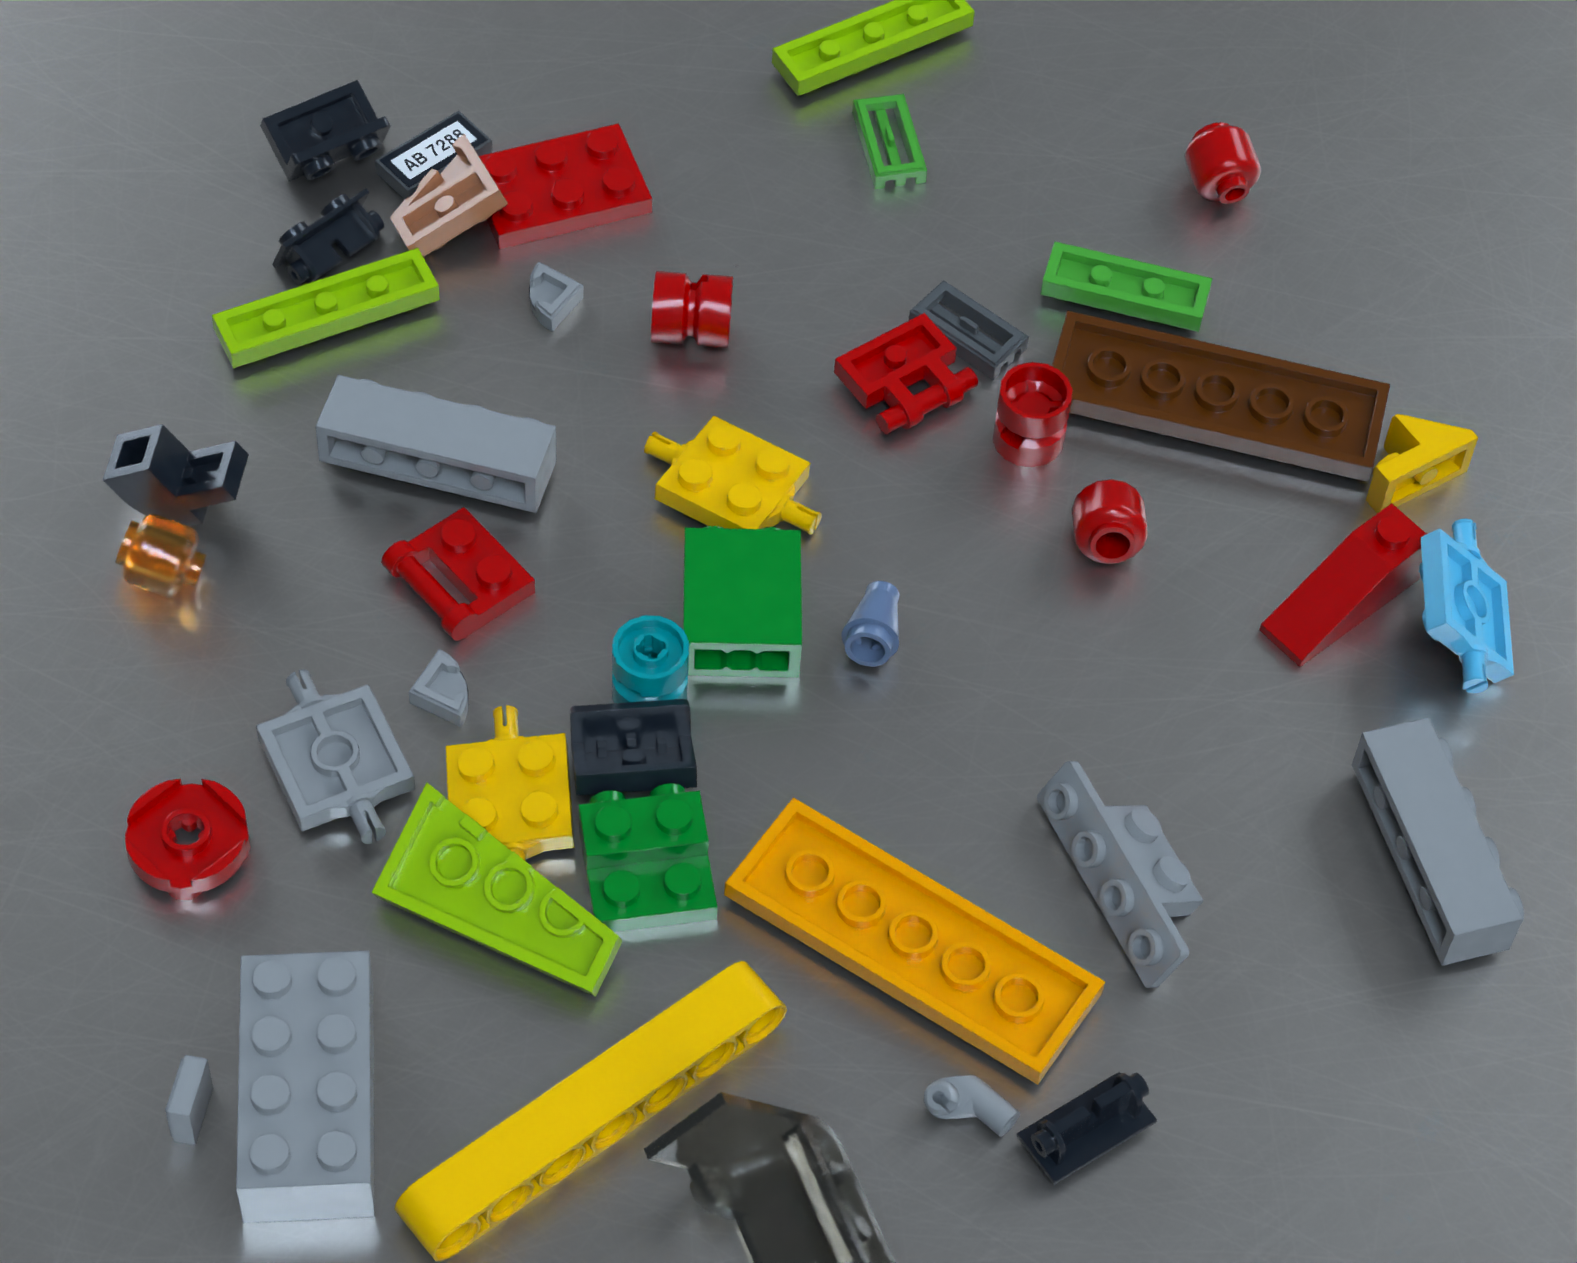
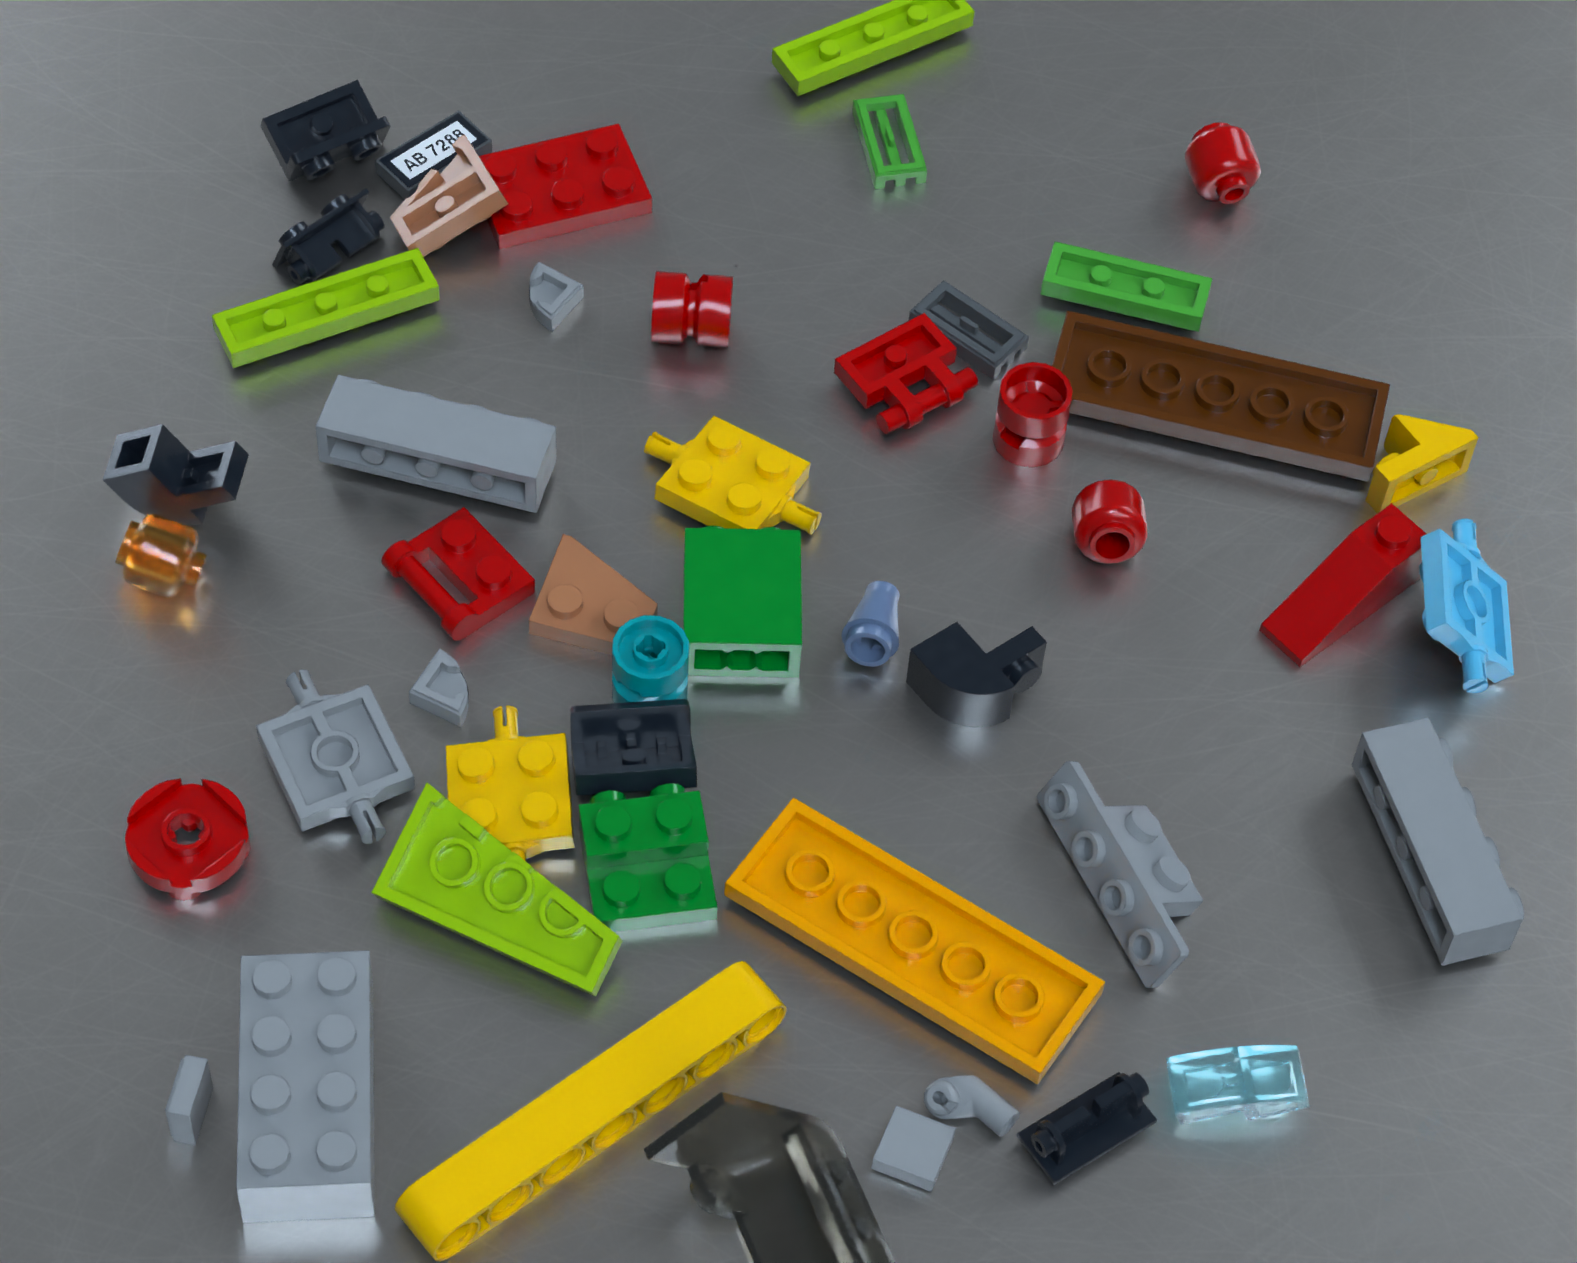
none -> nougat wing [529,534,658,655]
none -> light grey tile [872,1106,956,1192]
none -> black brick [906,622,1047,727]
none -> clear light blue slope [1166,1045,1310,1125]

